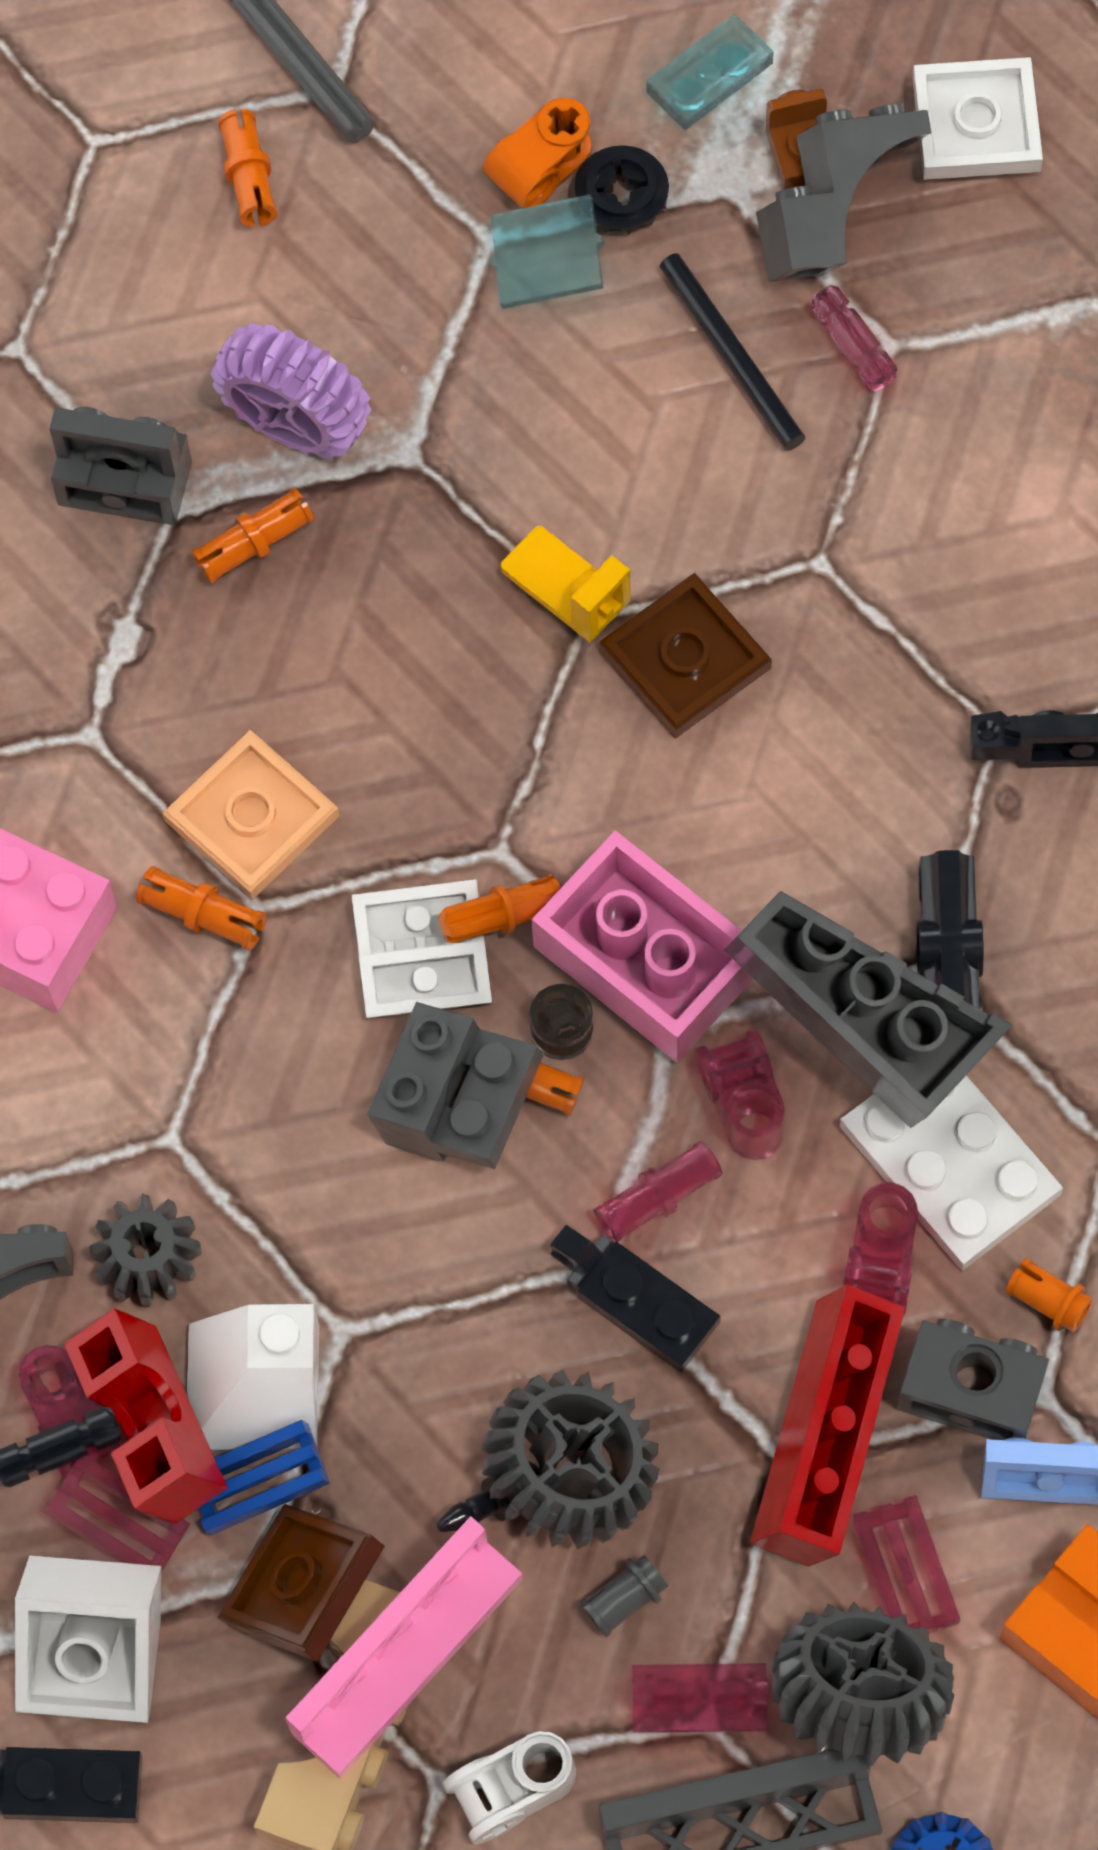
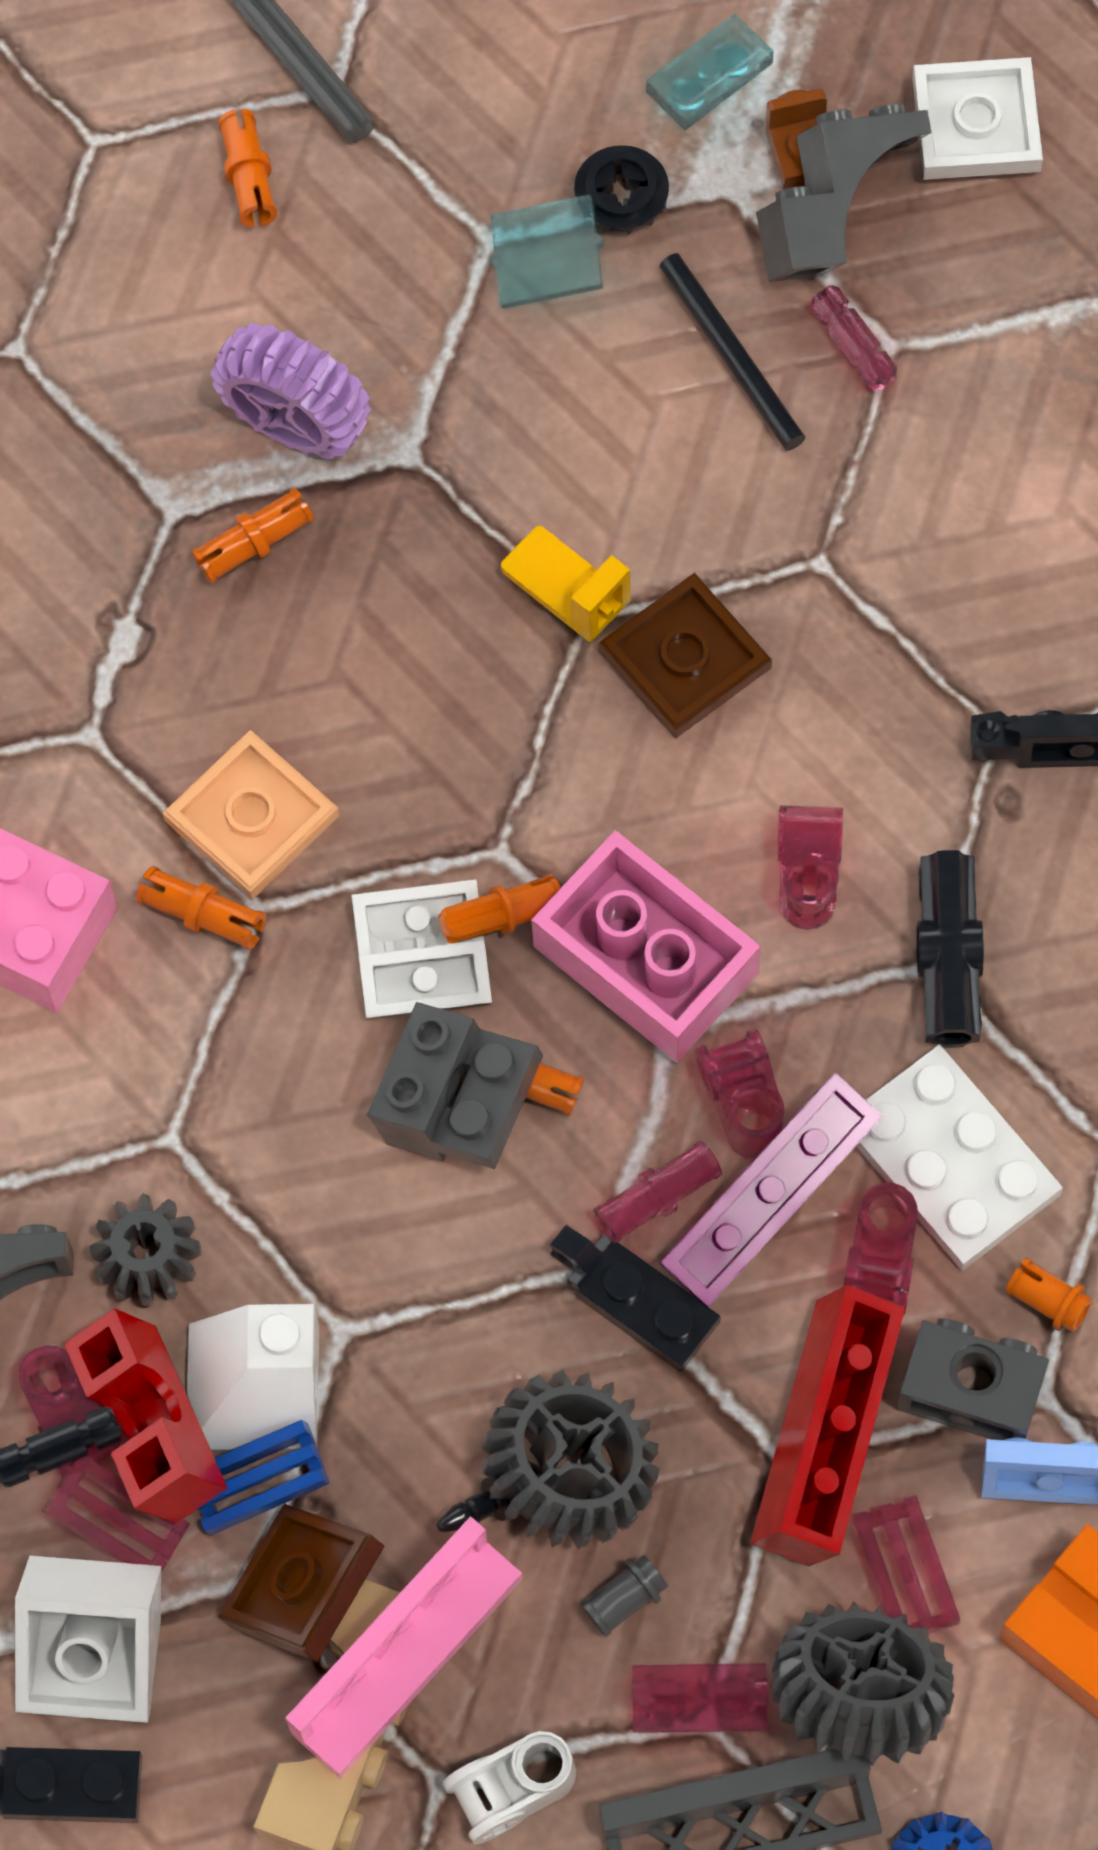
dark grey brick [49,407,192,526] -> none
orange piece [482,97,592,212] -> none
clear smoke wheel [529,983,594,1060] -> none
dark grey wedge [724,891,1013,1128] -> none
none -> plate [659,1072,883,1307]
none -> clear pink piece [778,805,843,930]

